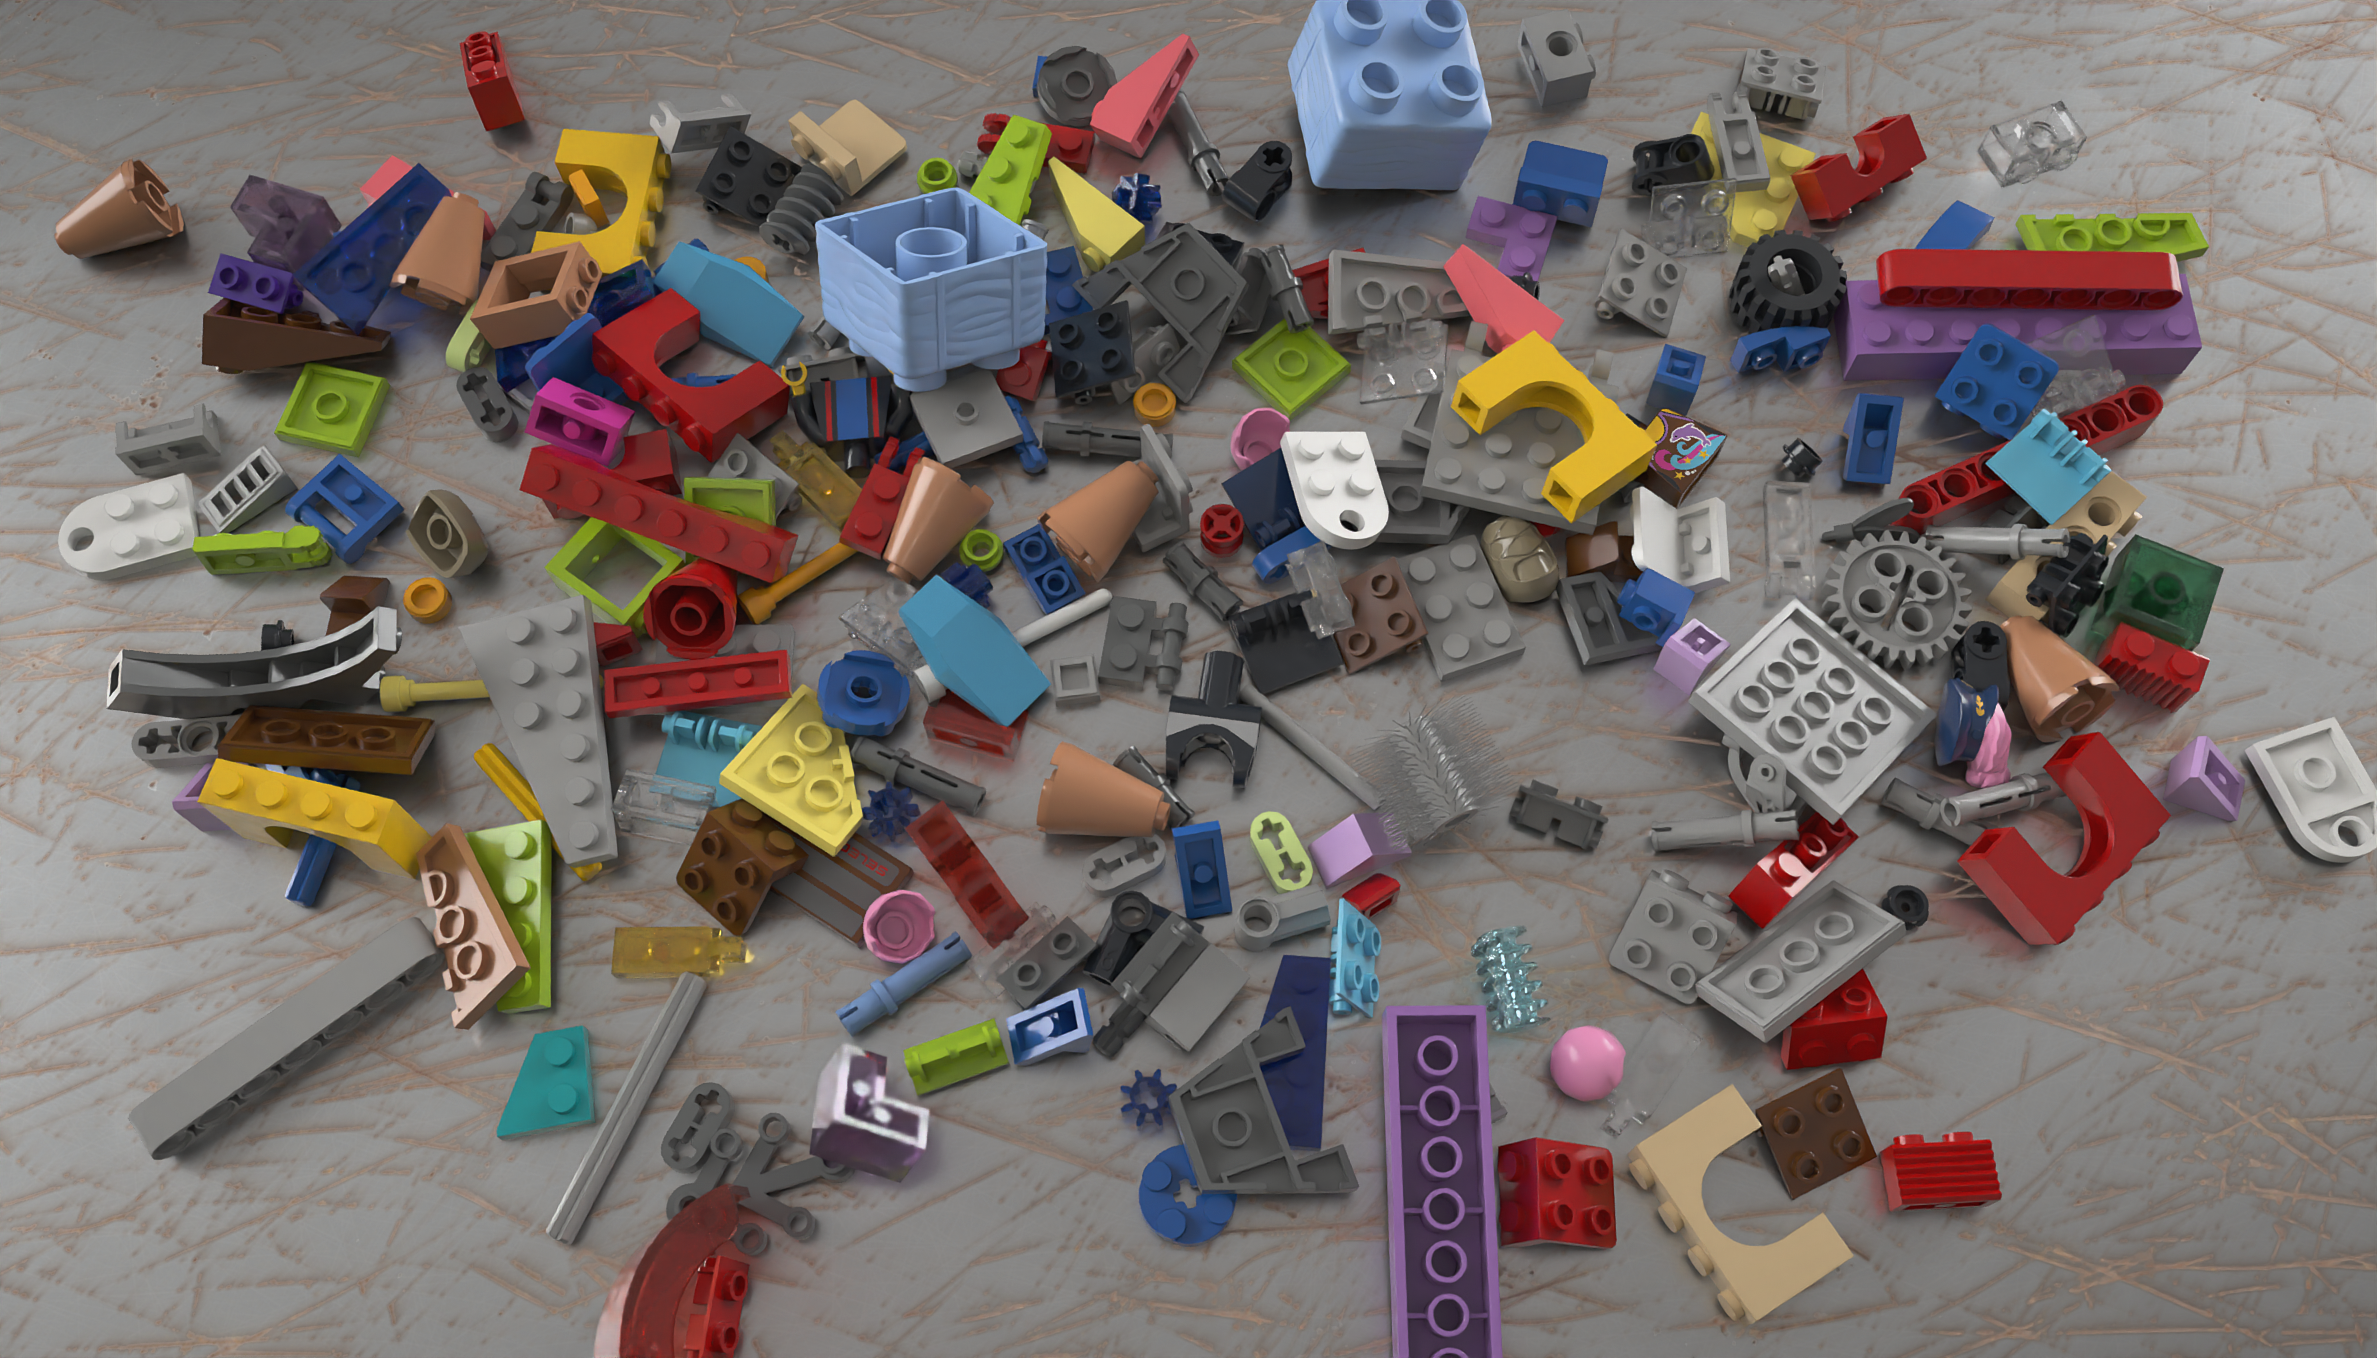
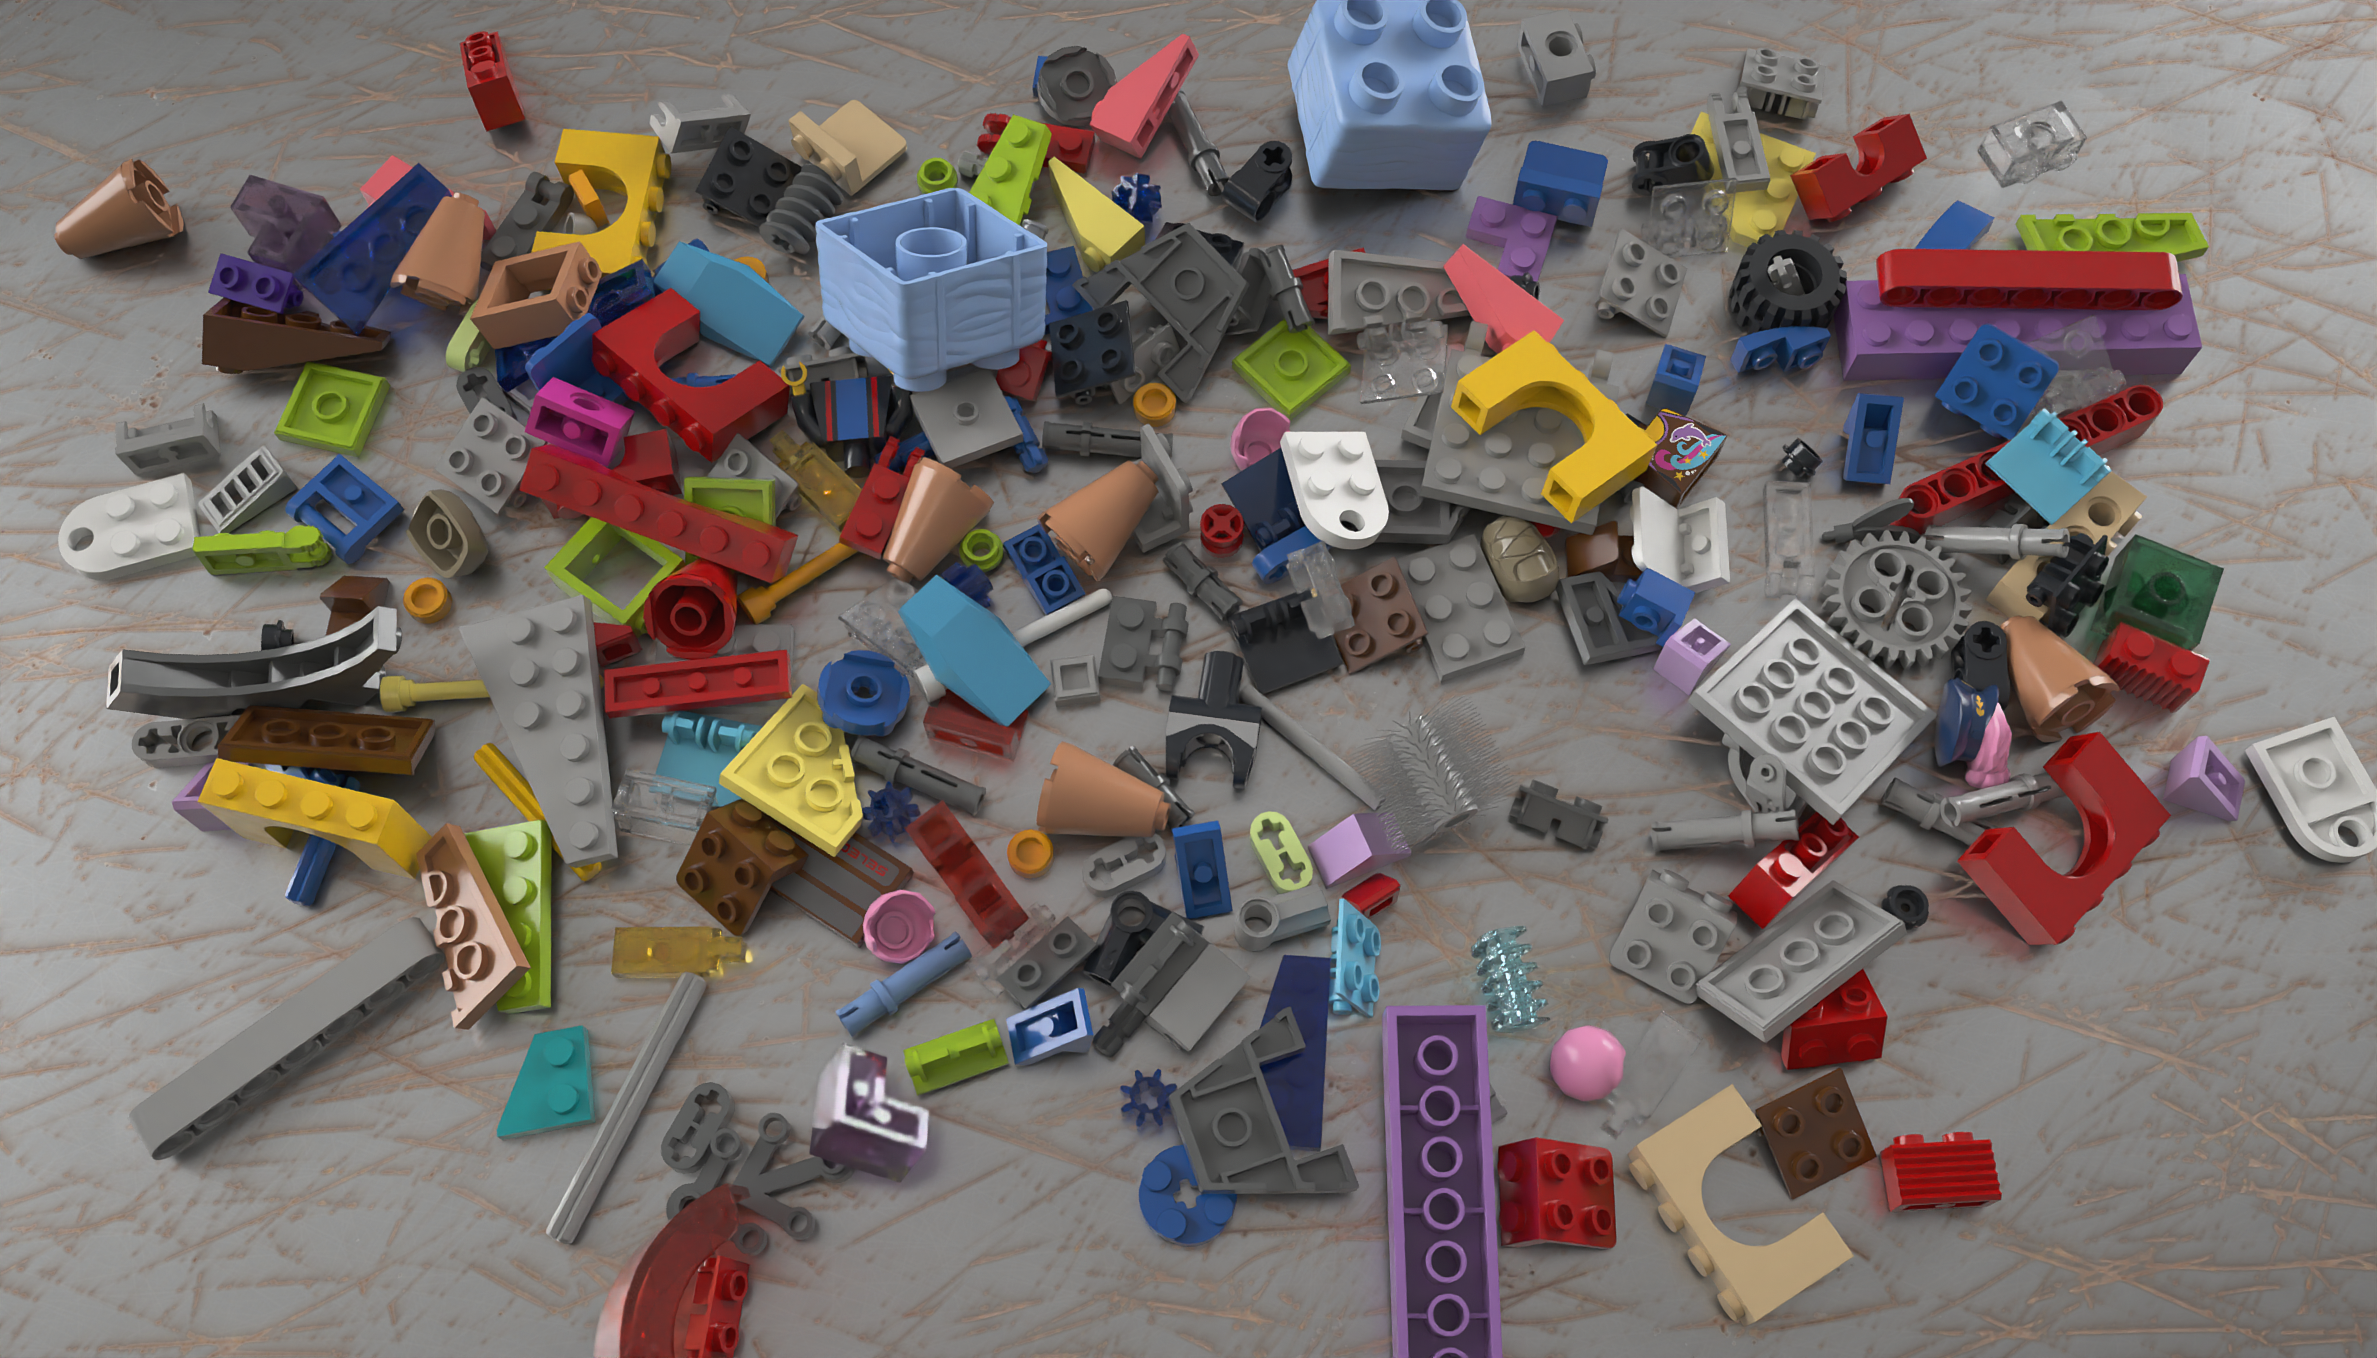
none -> light grey hinge [434,397,548,515]
none -> light orange tile [1007,829,1054,879]

